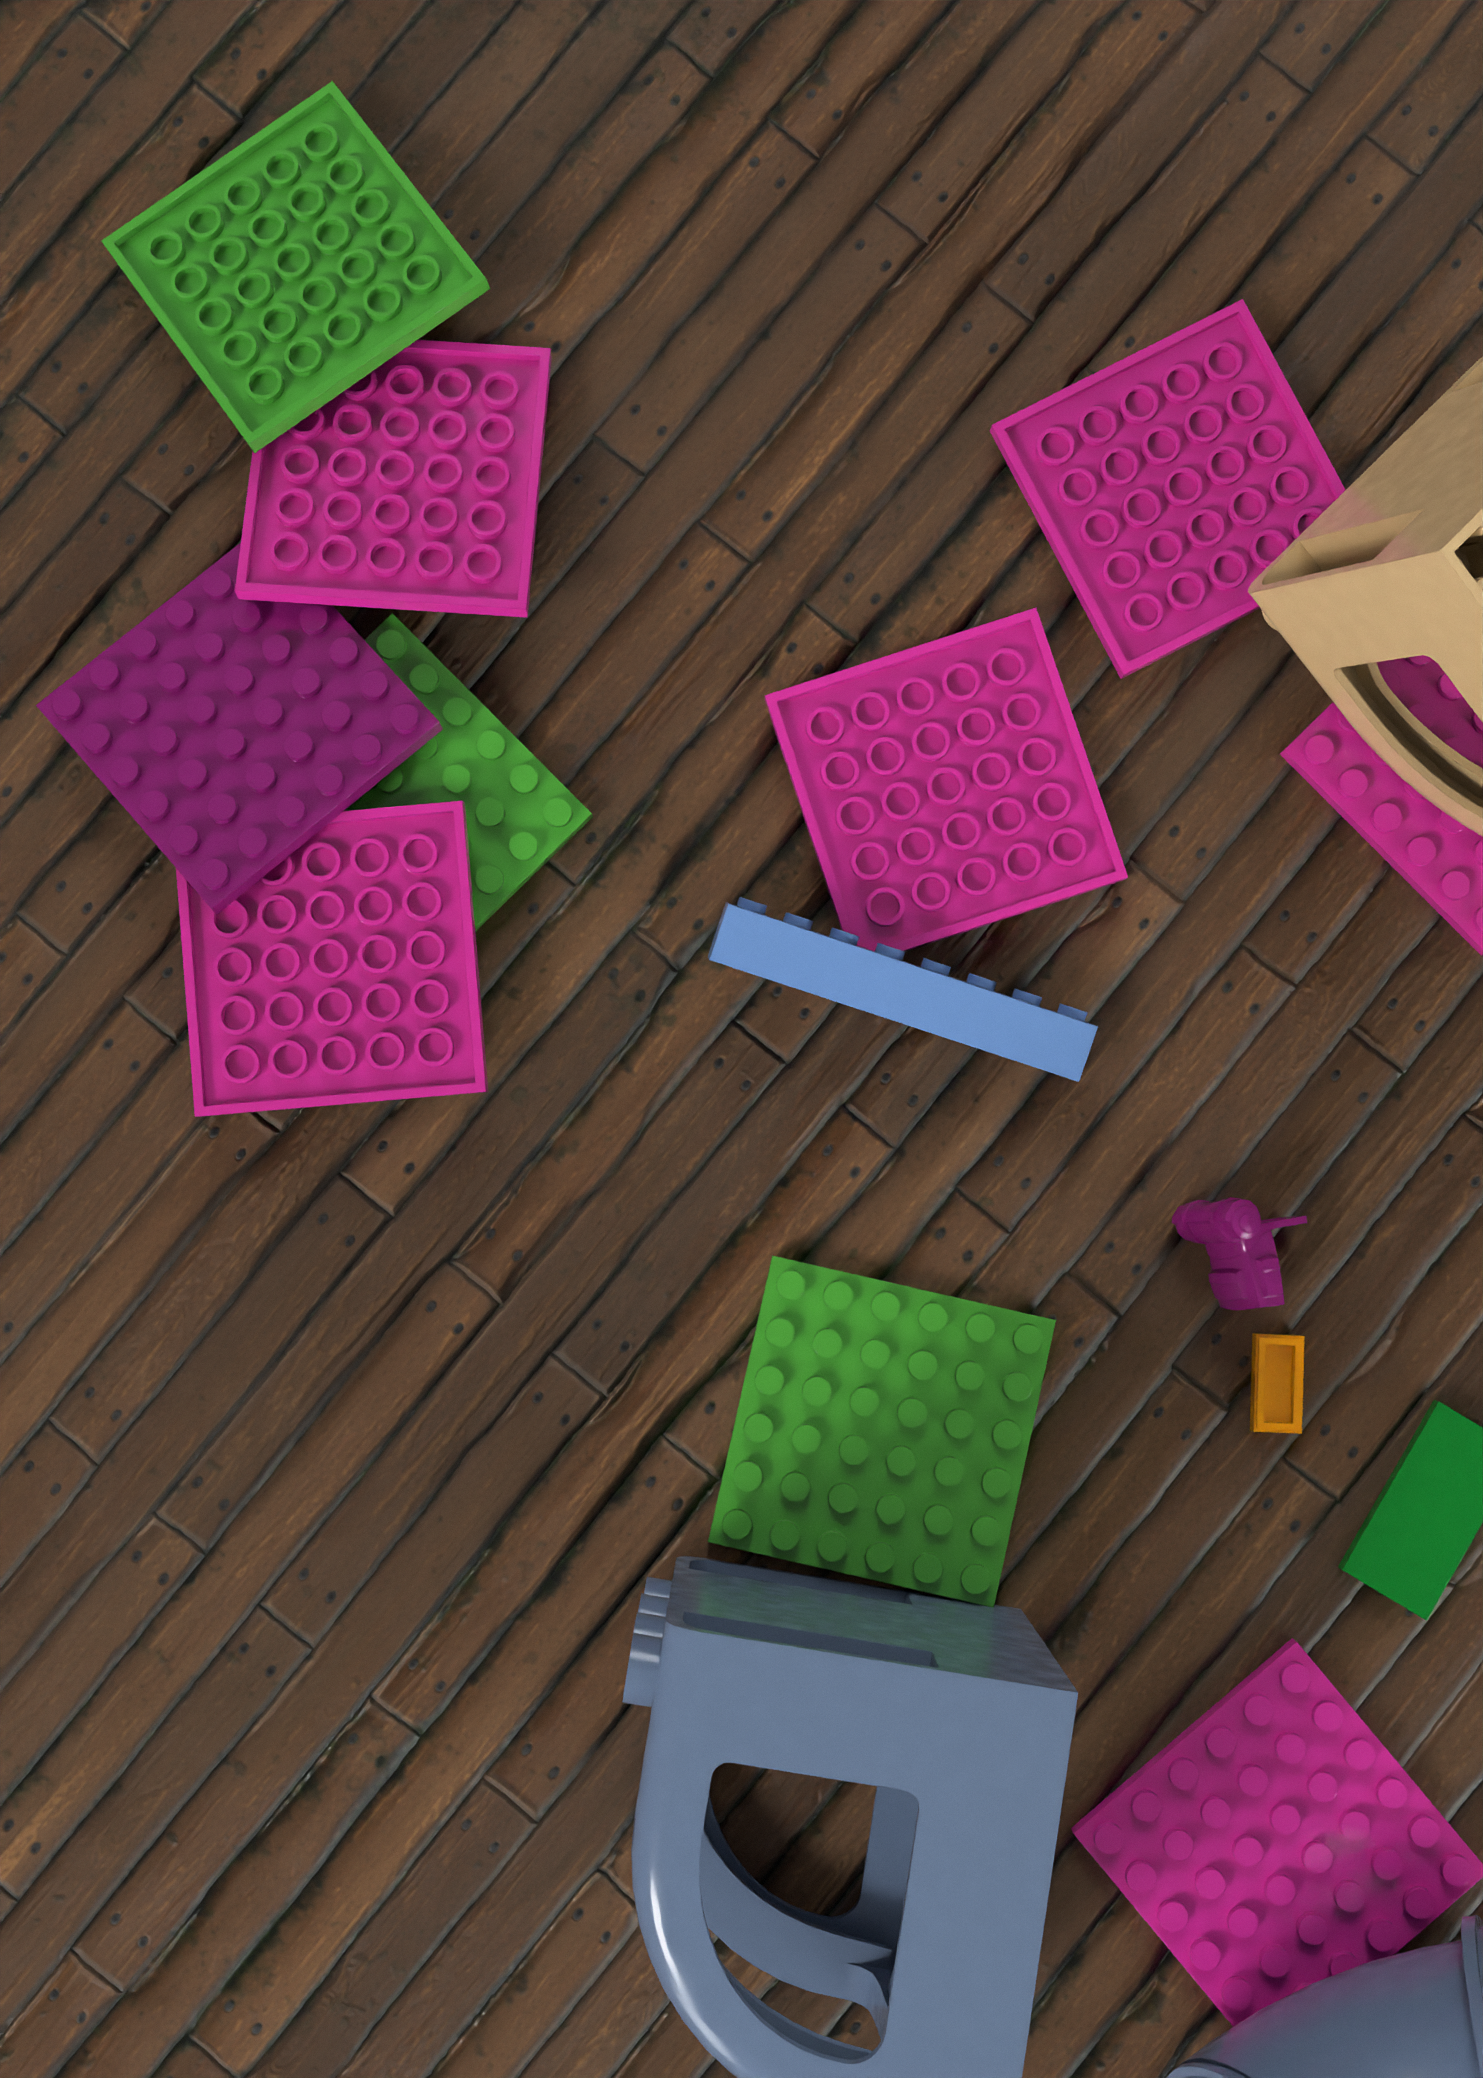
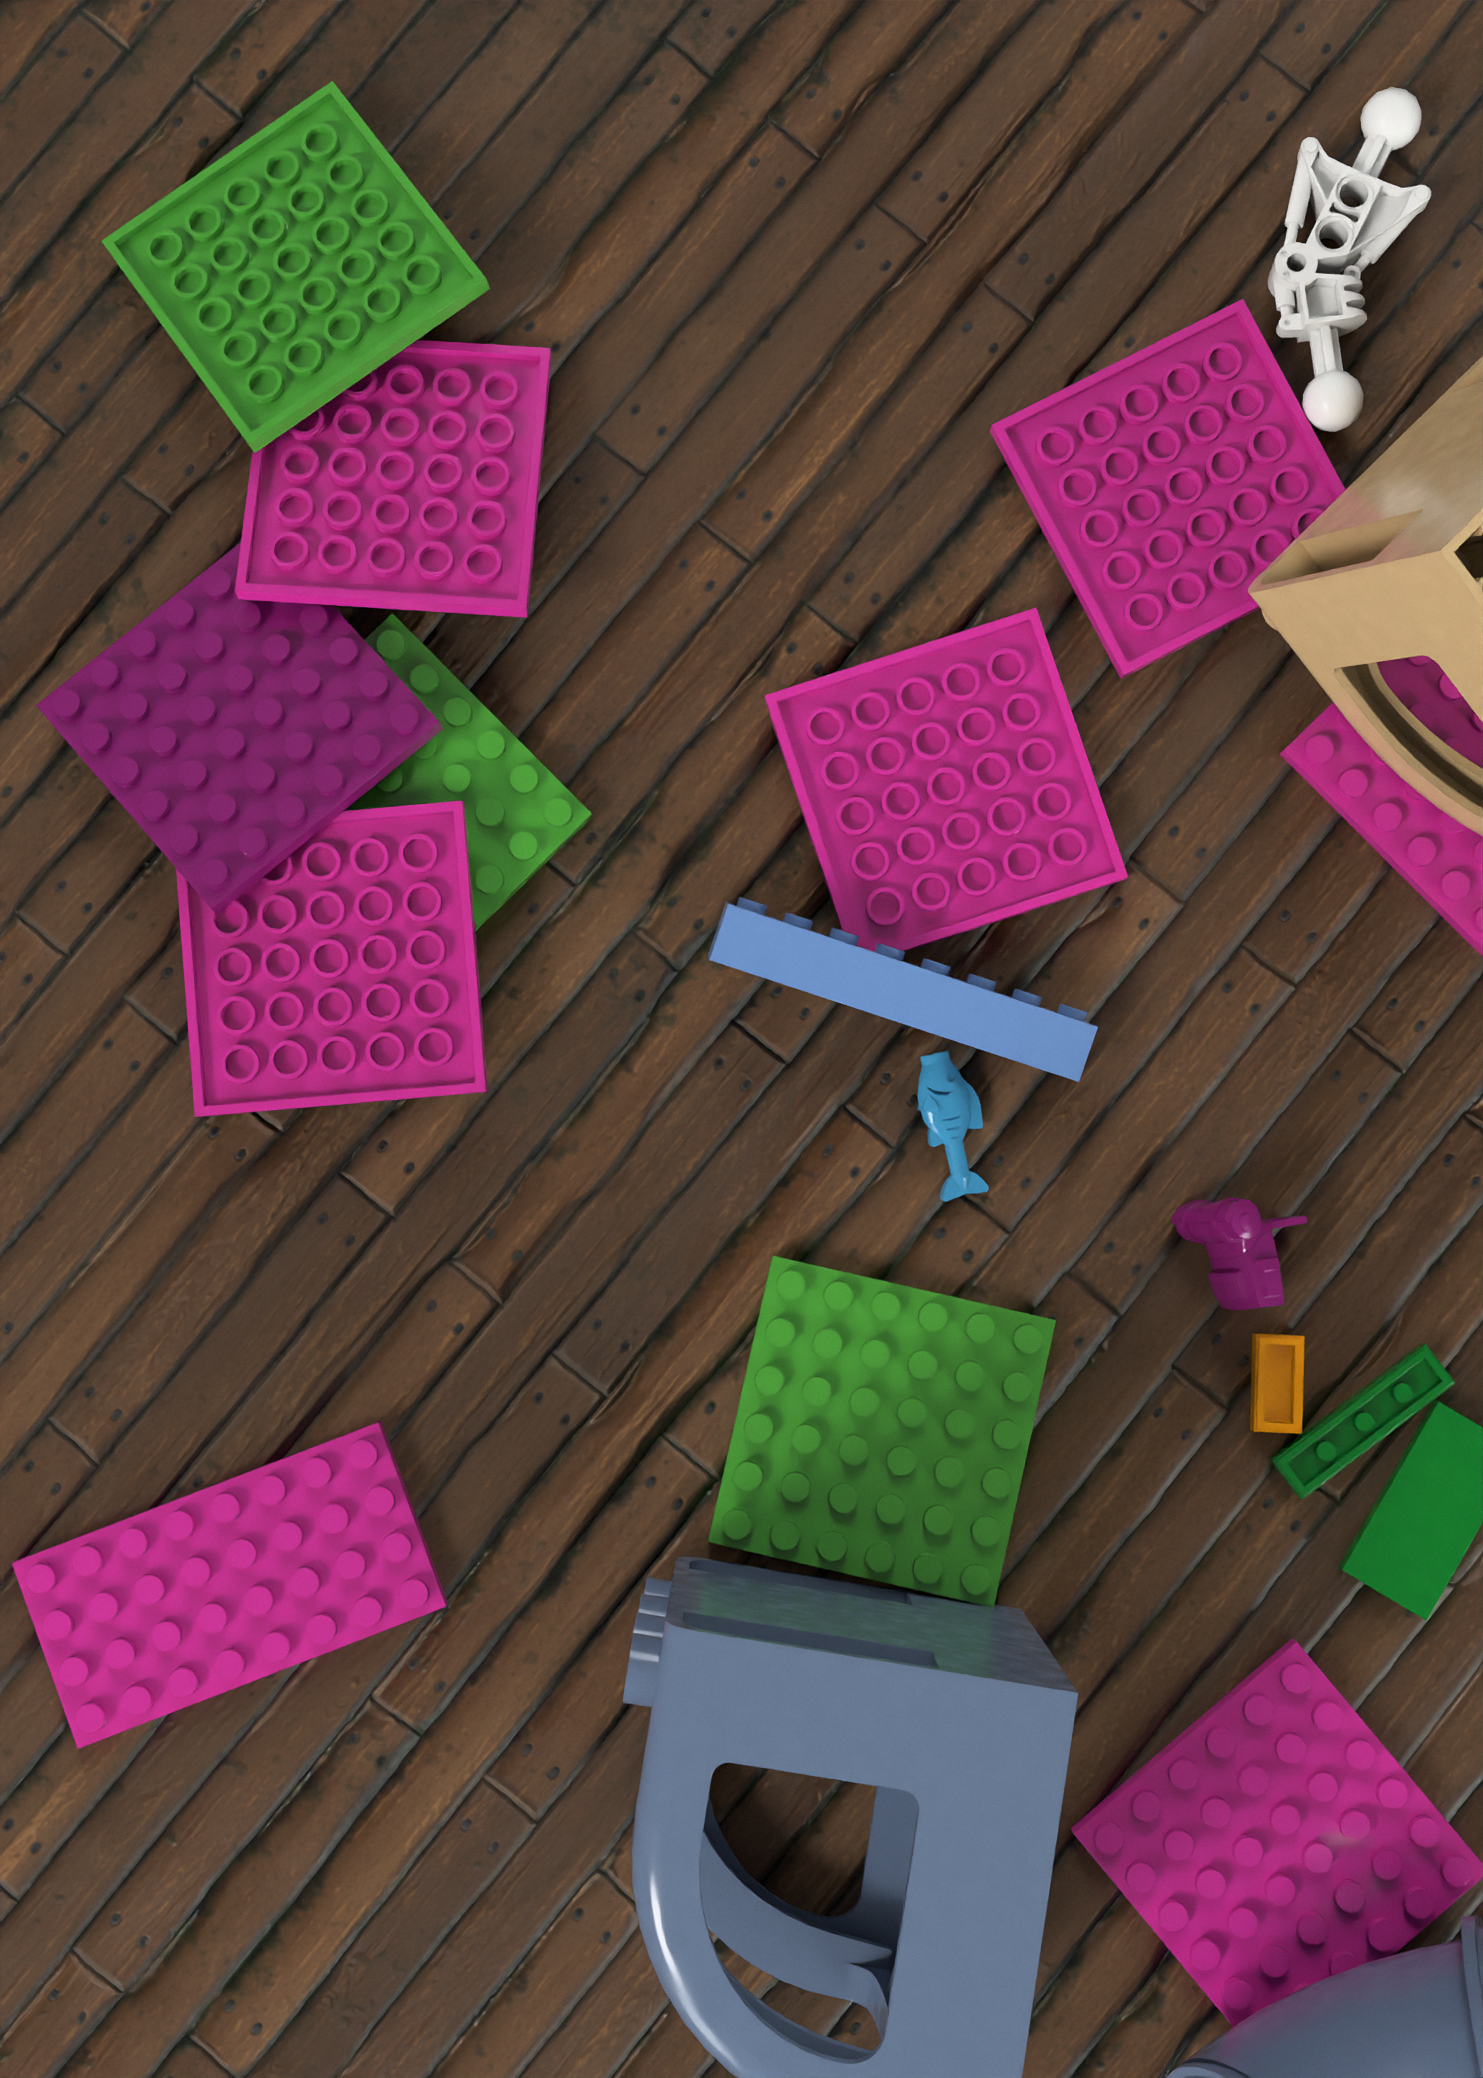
none -> dark pink plate [12,1421,448,1749]
none -> dark azure animal [917,1050,989,1201]
none -> white piece [1267,87,1431,432]
none -> green tile [1269,1343,1455,1500]

